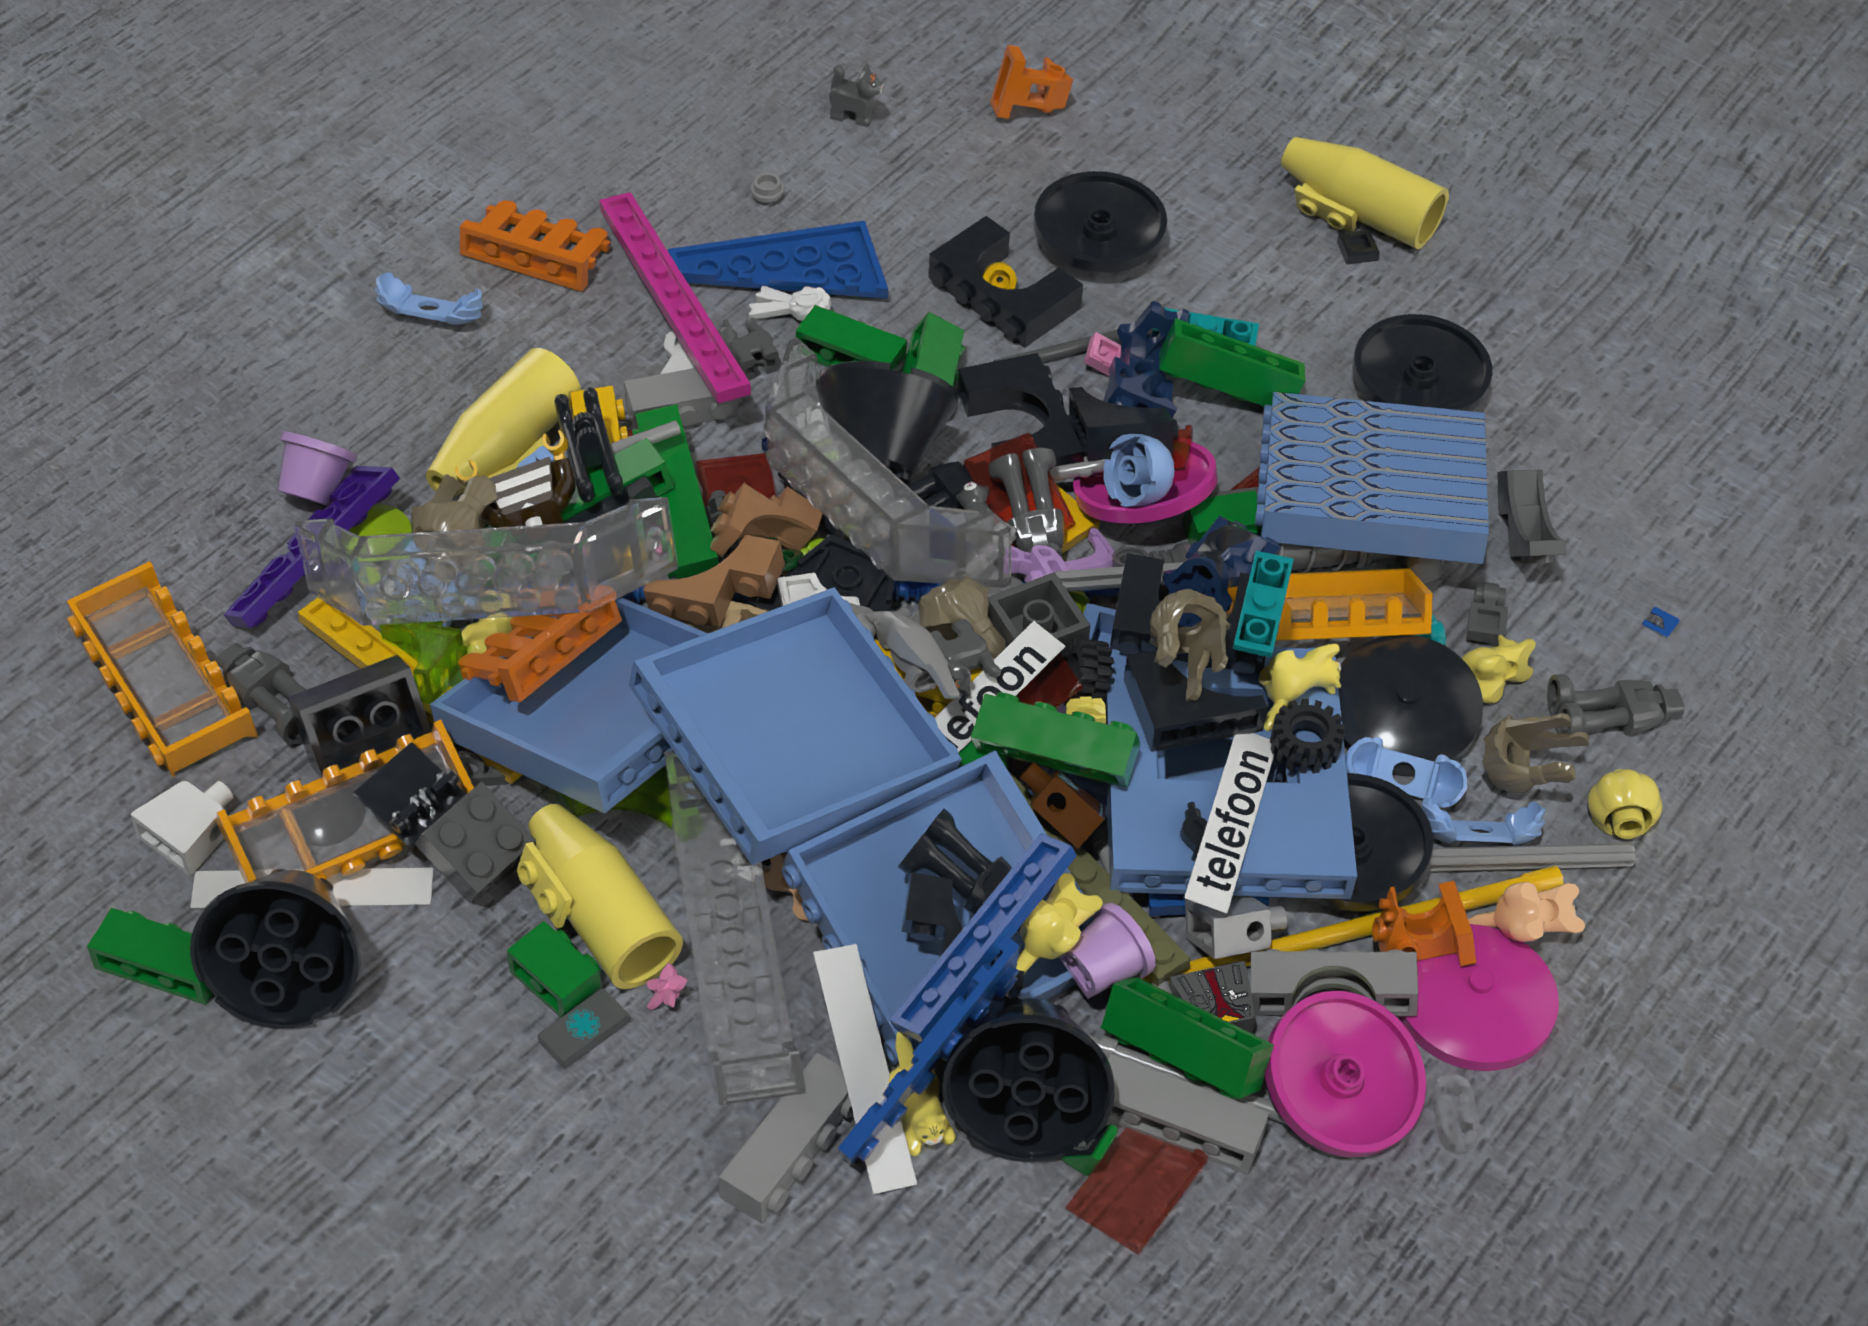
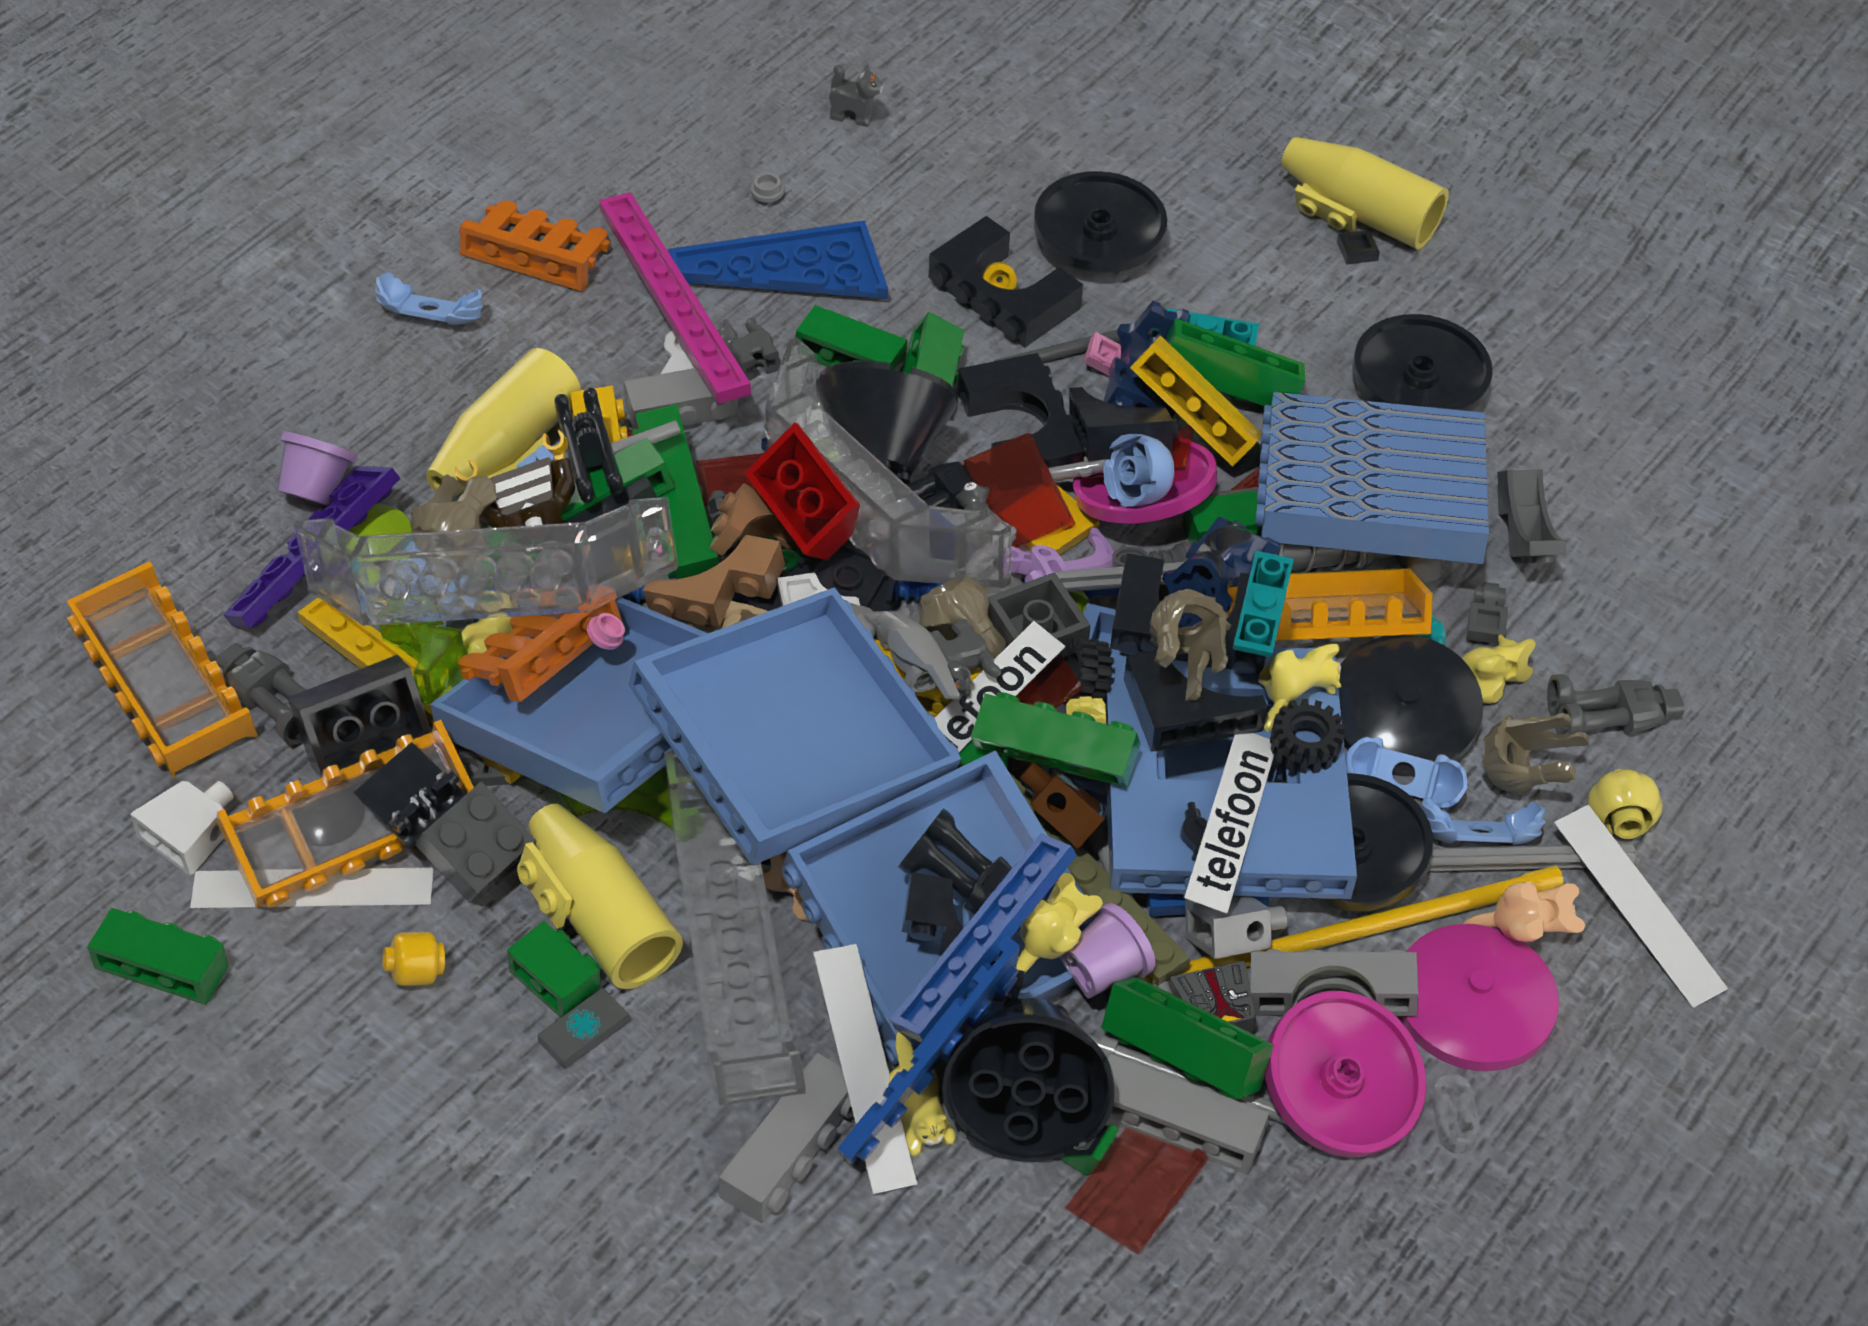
black cone [190,869,360,1028] -> none
bright pink plant [647,963,687,1010] -> none
white piece [749,286,831,321] -> none
dark grey piece [988,448,1065,556] -> none
orange tile [990,45,1073,119] -> none
orange tile [1372,881,1476,966] -> none
blue sticker [1642,607,1680,637] -> none
none -> yellow head [382,932,445,986]
none -> bright pink plate [587,613,625,650]
none -> red slope [744,422,860,560]
none -> yellow brick [1130,335,1262,467]
none -> white sticker [1554,804,1728,1008]

